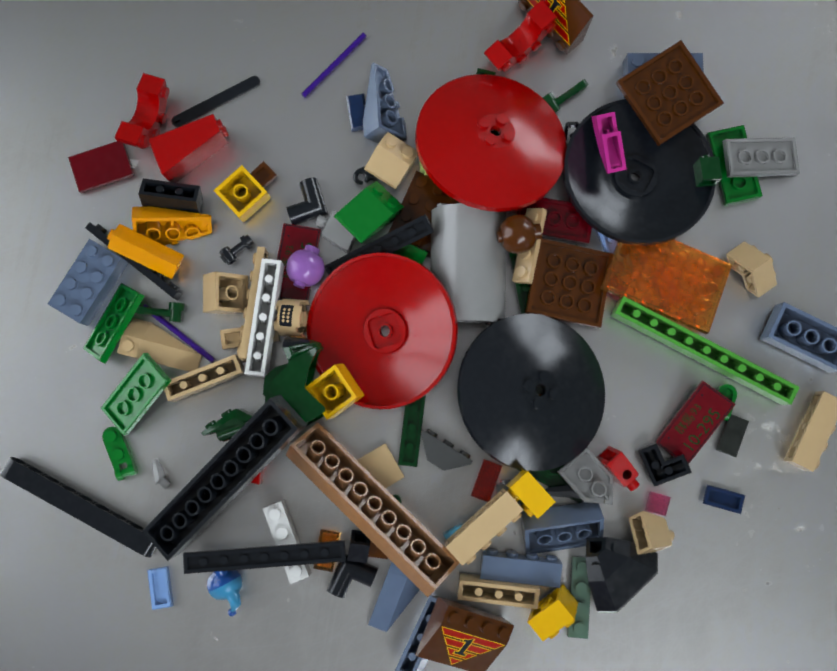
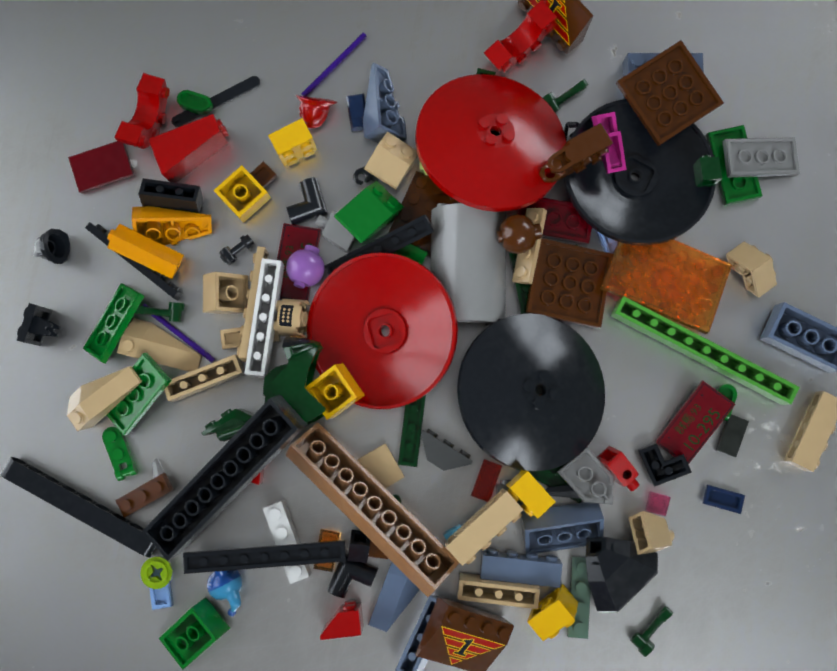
sand blue brick [48,239,128,326] -> none
none -> black plate [17,303,61,346]
none -> black piece [33,229,70,264]
none -> tan wedge [67,366,142,431]
none -> reddish brown plate [115,473,174,518]
none -> lime gear [140,556,173,589]
none -> green slope [159,597,230,670]
none -> green tile [177,90,213,115]
none -> yellow brick [268,118,317,166]
none -> red piece [296,95,337,128]
none -> red slope [320,600,364,640]
none -> reddish brown brick [539,123,613,183]
none -> dark green brick [630,606,674,657]

